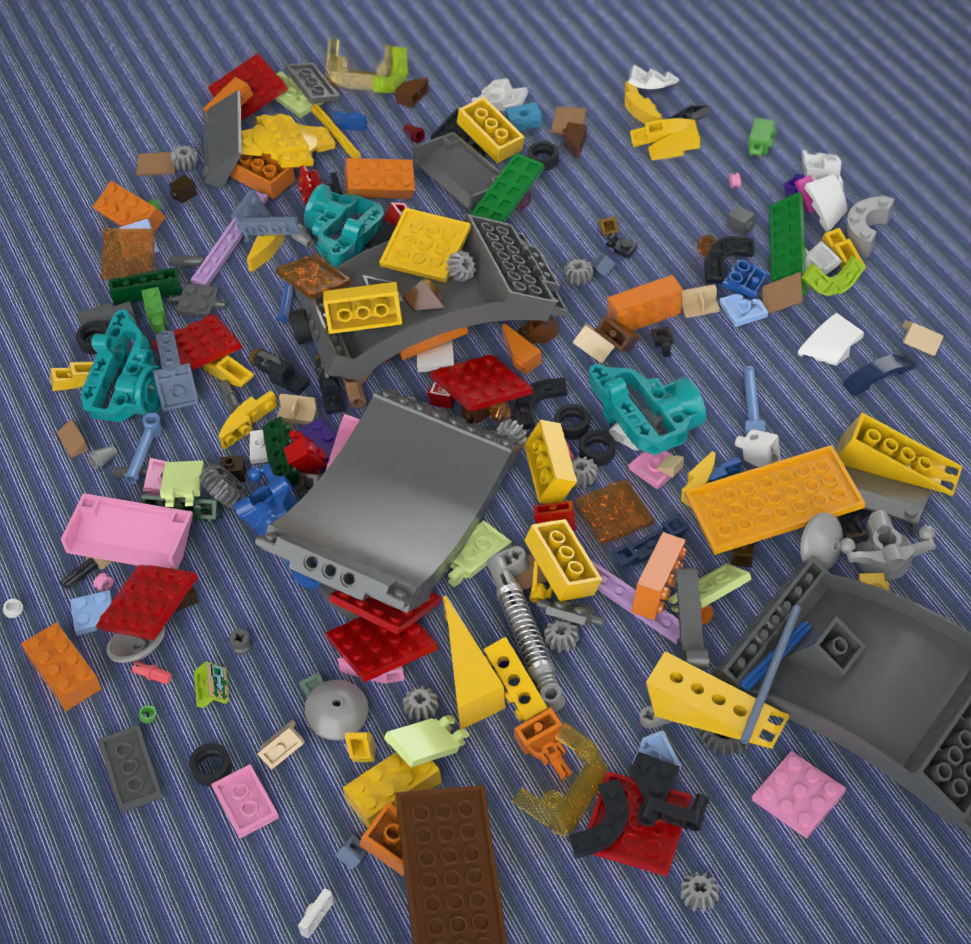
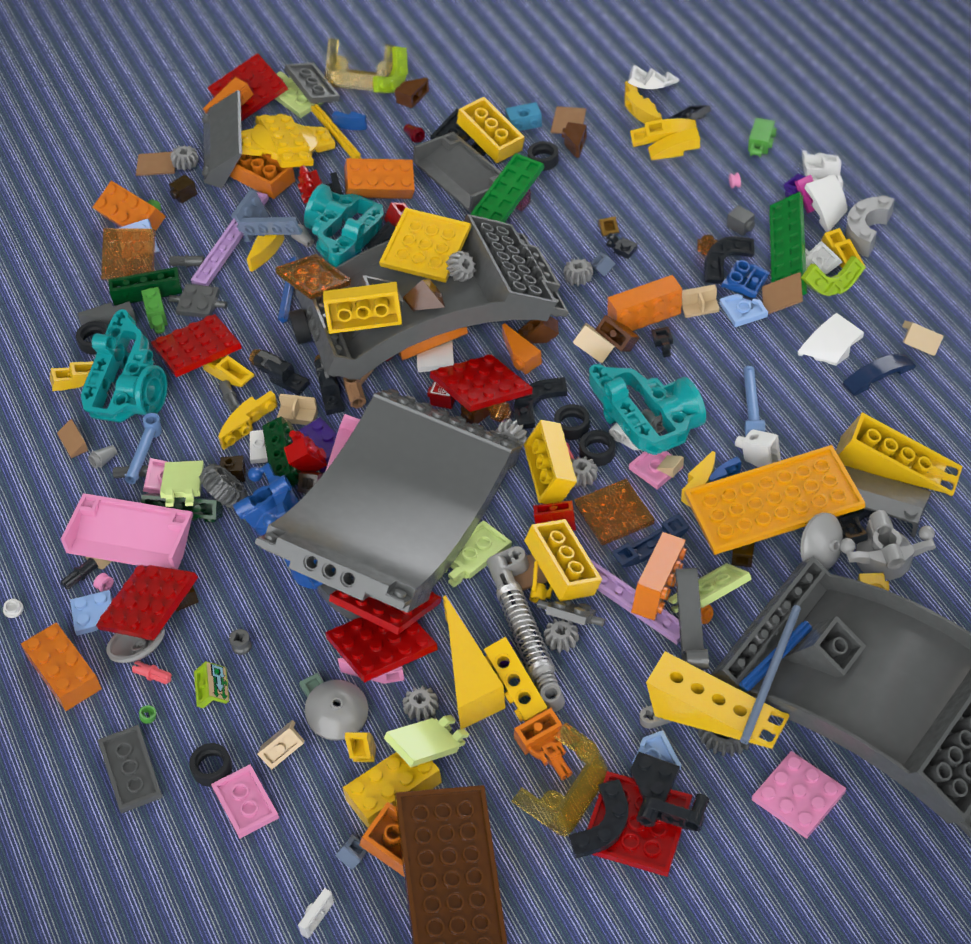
sand blue bracket [153,331,199,412] -> none
white slope [472,78,528,111] -> none
light grey gear [680,871,719,913] -> none

